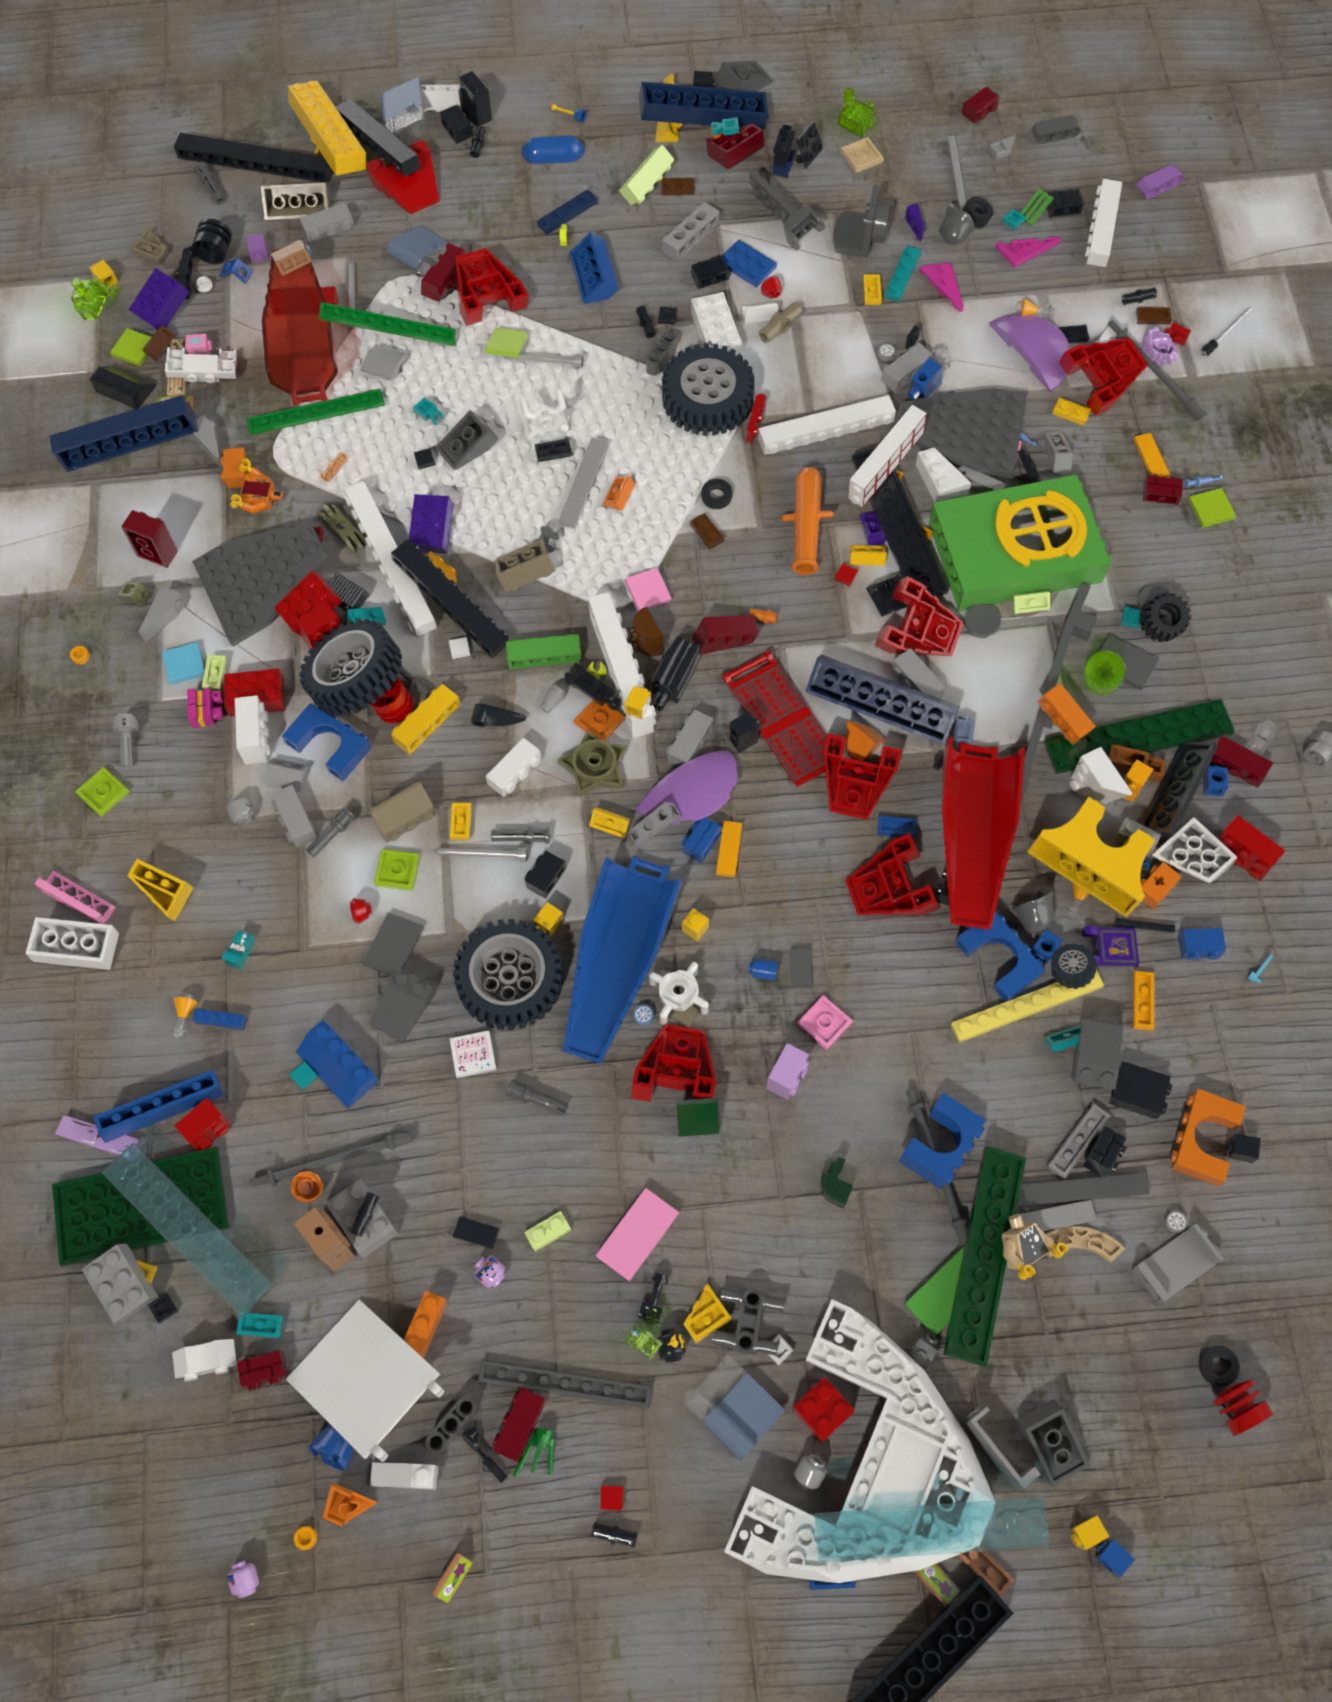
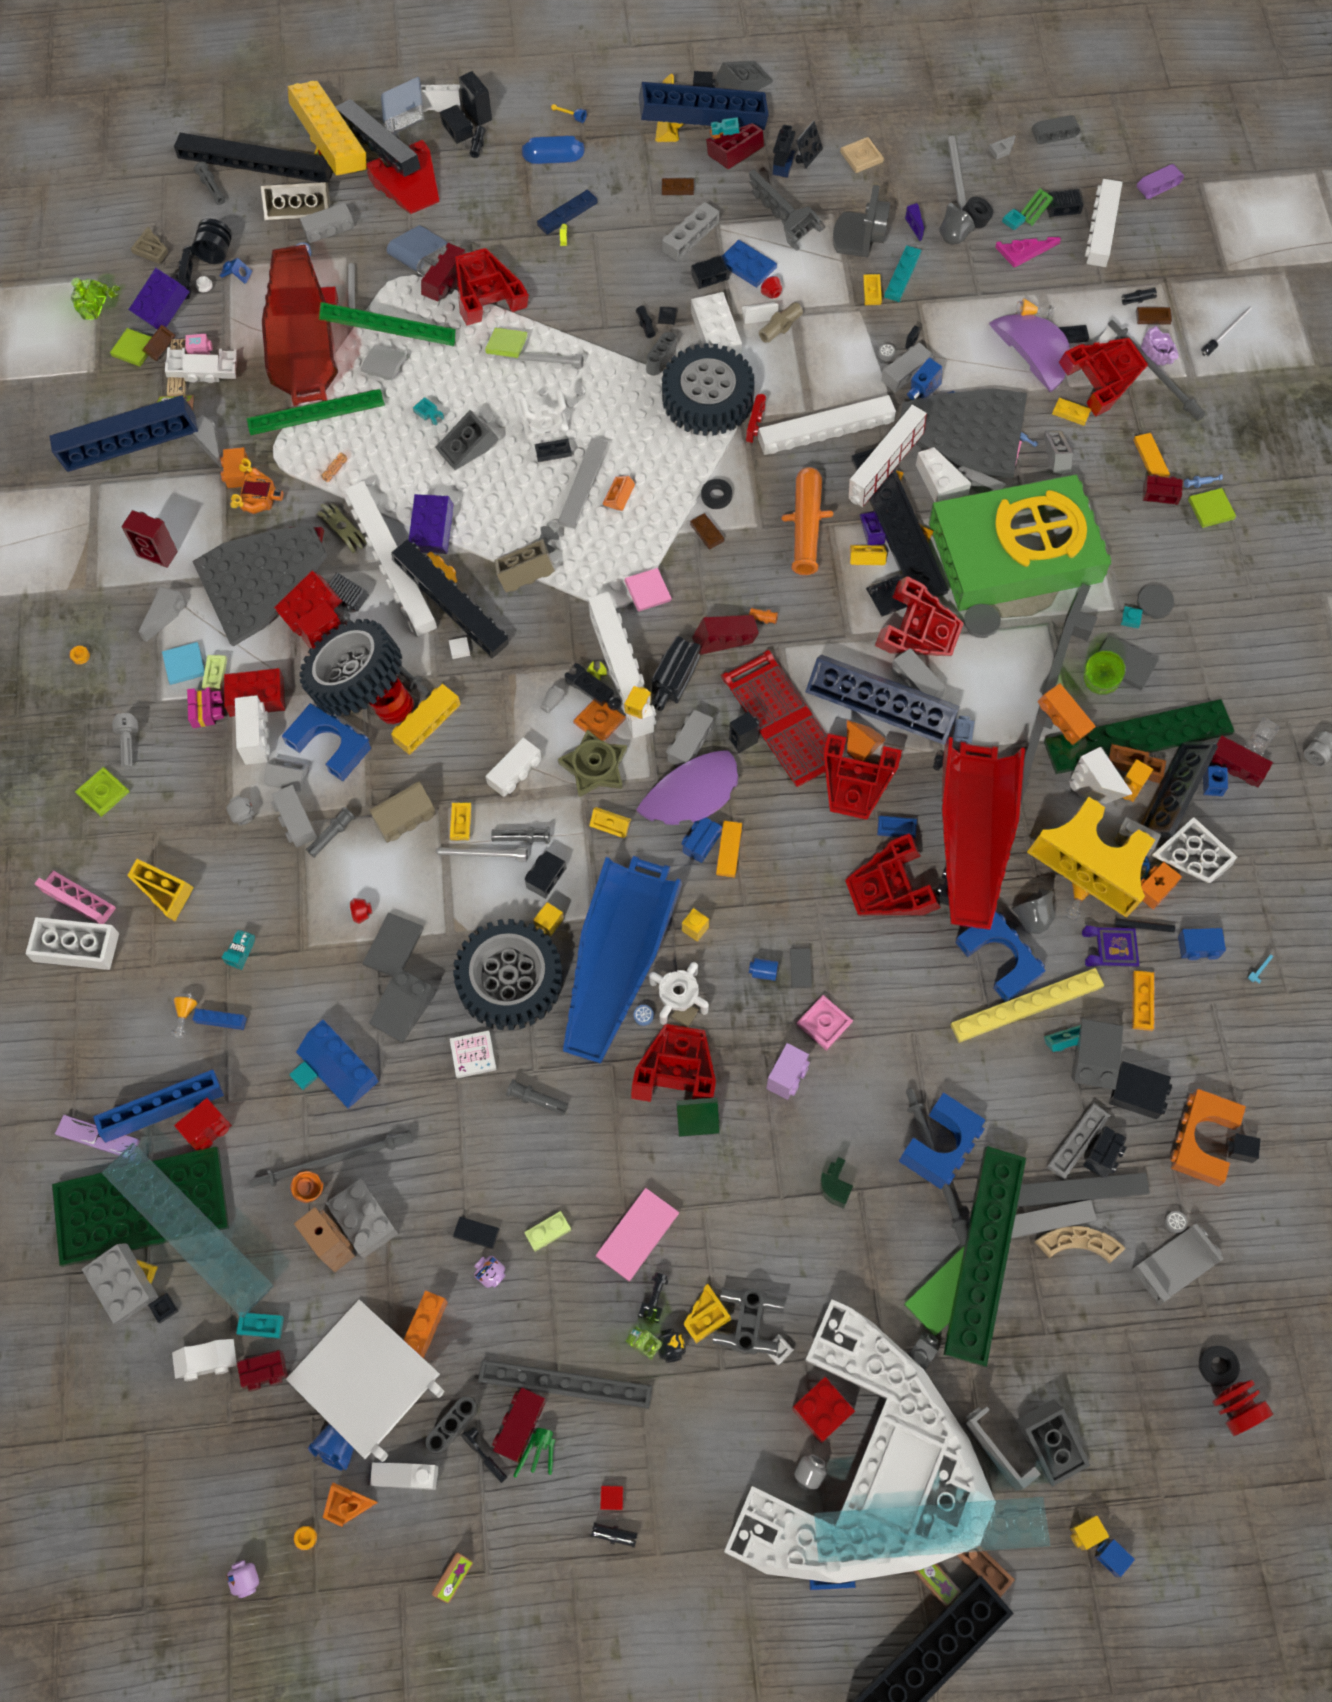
yellow brick [89,260,118,291] -> none
black slope [90,365,156,409] -> none
olive bracket [117,581,151,607] -> none
medium lavender brick [247,234,268,263] -> none
medium nougat hinge [271,239,312,276] -> none
teal plate [346,607,387,626] -> none
black pin [349,1192,380,1237] -> none
lime tile [374,849,420,891] -> none
black tile [414,448,435,470] -> none
black piece [471,703,526,727] -> none
bright green brick [506,634,582,670] -> none
blue slope [569,232,619,304] -> none
yellowish green brick [619,145,674,206] -> none
light grey leg [629,802,682,846] -> none
reddish brown brick [630,606,663,656] -> none
sand blue door [683,1354,786,1461] -> none
red tile [834,563,858,587] -> none
clear neon green torso [838,88,876,138] -> none
dark pink wing [919,262,964,312] -> none
clear brick [932,344,951,371] -> none
dark red brick [961,87,999,123] -> none
torso [1002,1214,1068,1280] -> none
yellowish green plate [1013,590,1050,614] -> none
black tile [1017,449,1041,483] -> none
blue brick [1031,929,1063,965] -> none
black wheel [1051,943,1096,989] -> none
black tyre [1139,592,1191,642] -> none
red bracket [1164,323,1191,346] -> none
red brick [1218,815,1286,882] -> none

